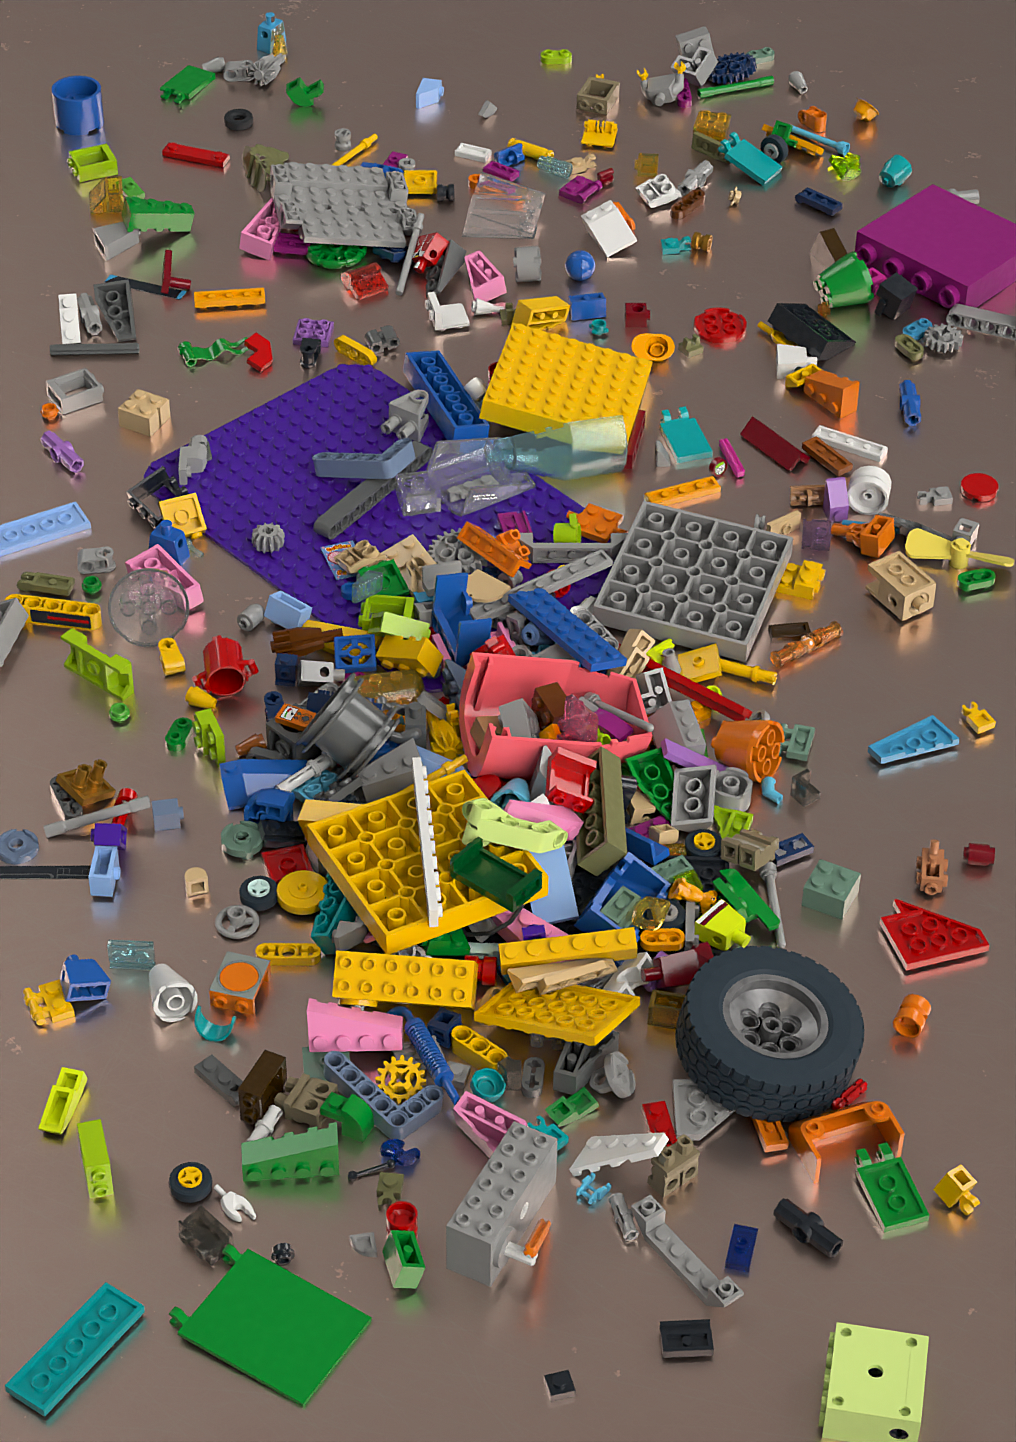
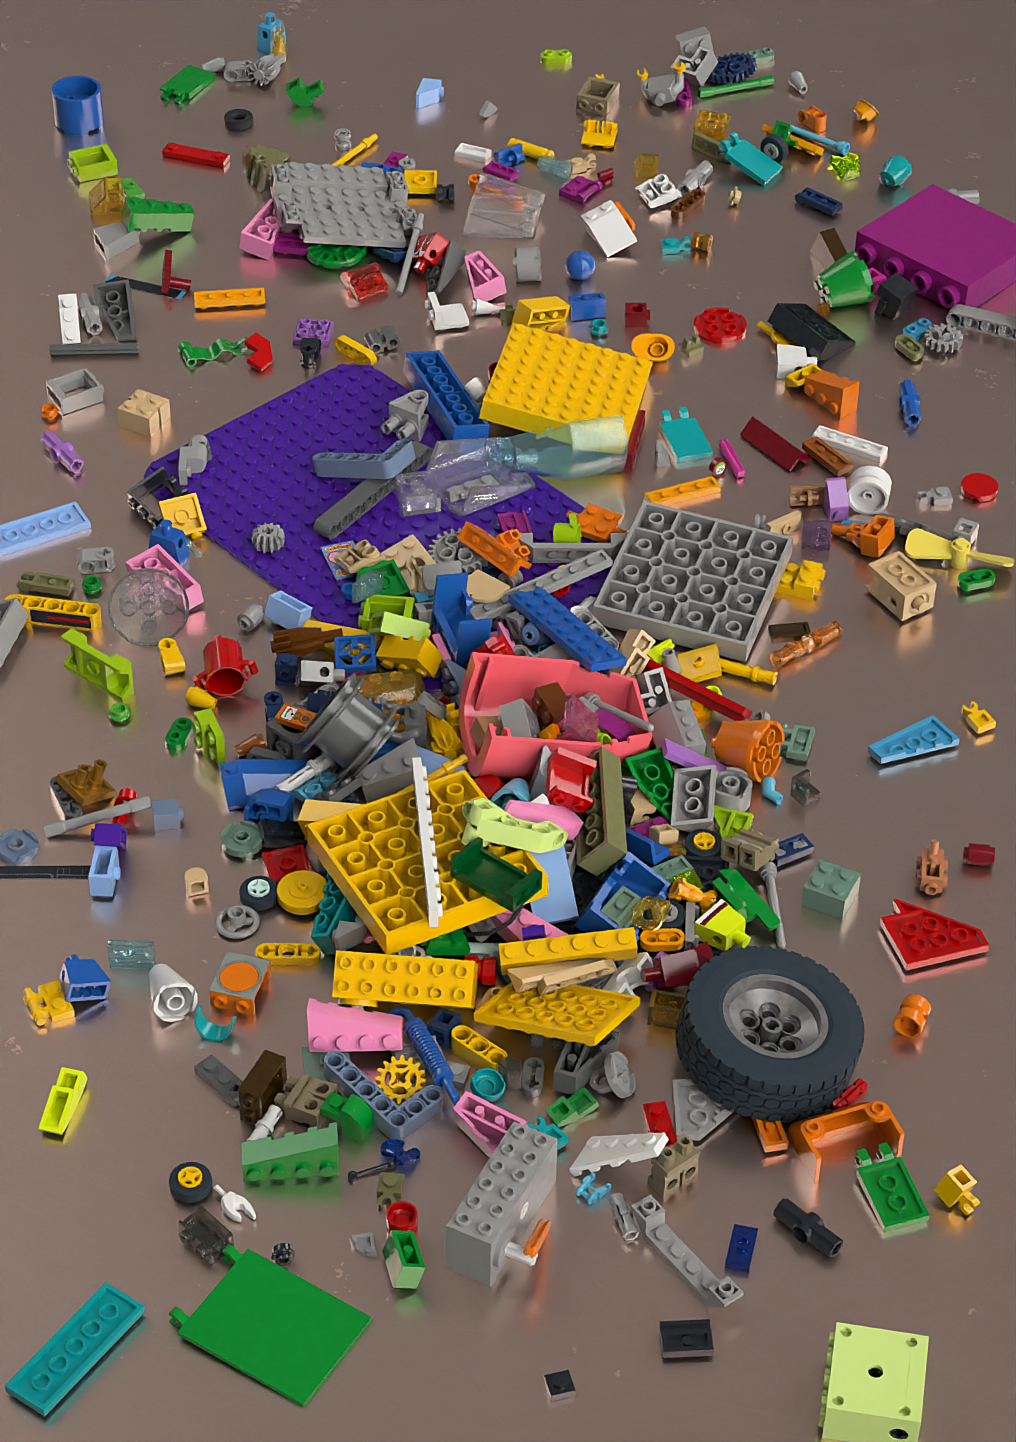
lime window [77,1119,114,1198] -> none

